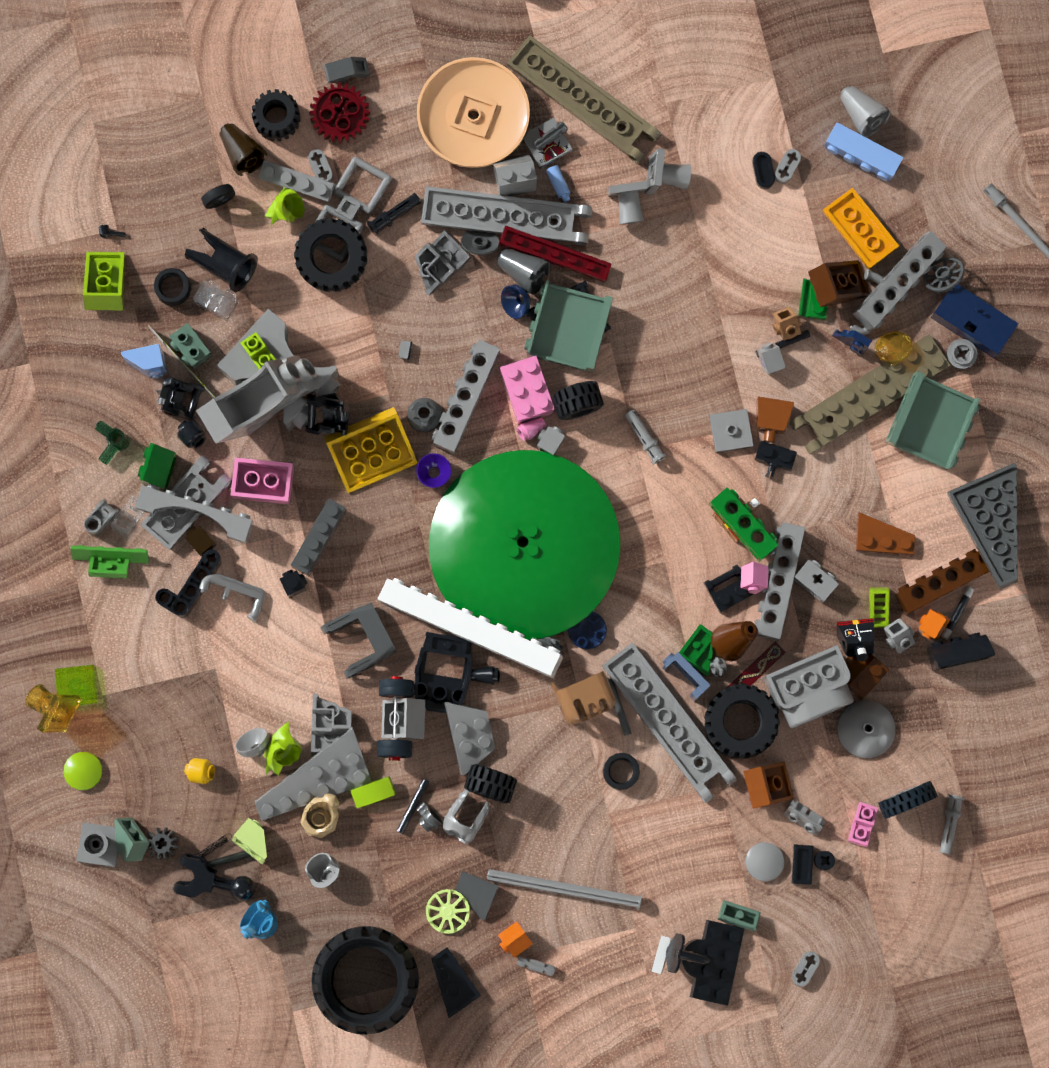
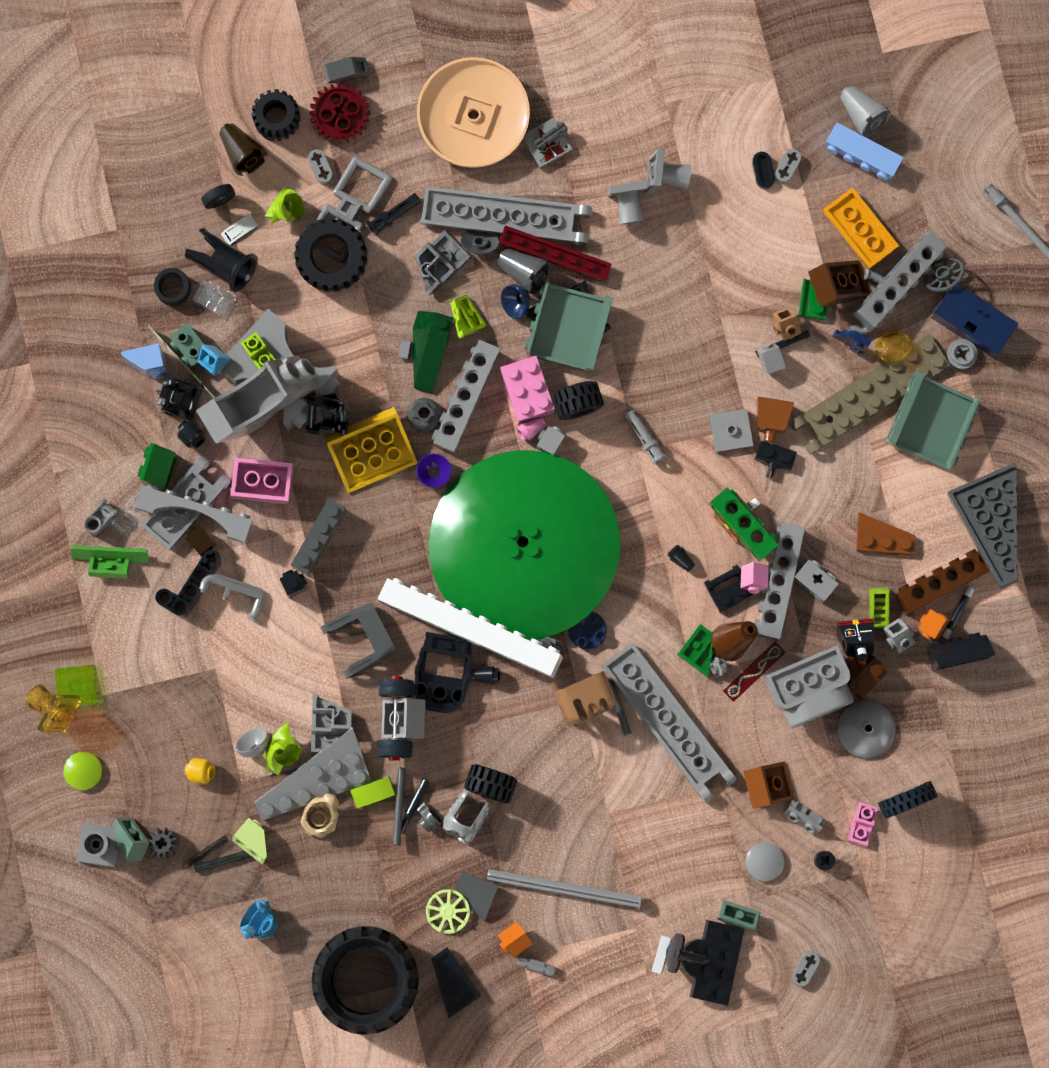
lime slope [83,252,125,310] -> none
clear green axle [95,421,130,465] -> none
black hand [99,225,126,238] -> none
black piece [173,853,255,901] -> none
light grey plate [258,160,335,202] -> none
light grey helmet [305,852,340,888] -> none
light grey wing [445,702,495,775] -> none
light grey slope [493,154,537,196] -> none
dark tan hinge [507,35,662,164] -> none
light blue cylinder [546,165,571,203] -> none
black tyre [603,753,640,790] -> none
sand blue panel [662,652,711,701] -> none
black tyre [704,684,780,759] -> none
black tile [791,844,814,885] -> none
light grey pin [939,794,965,854] -> none
none -> dark azure slope [197,344,230,375]
none -> white sticker [221,214,258,244]
none -> dark grey bar [393,767,406,846]
none -> dark green wedge [412,311,454,393]
none -> lime wing [450,295,487,338]
none -> black cone [667,544,696,572]

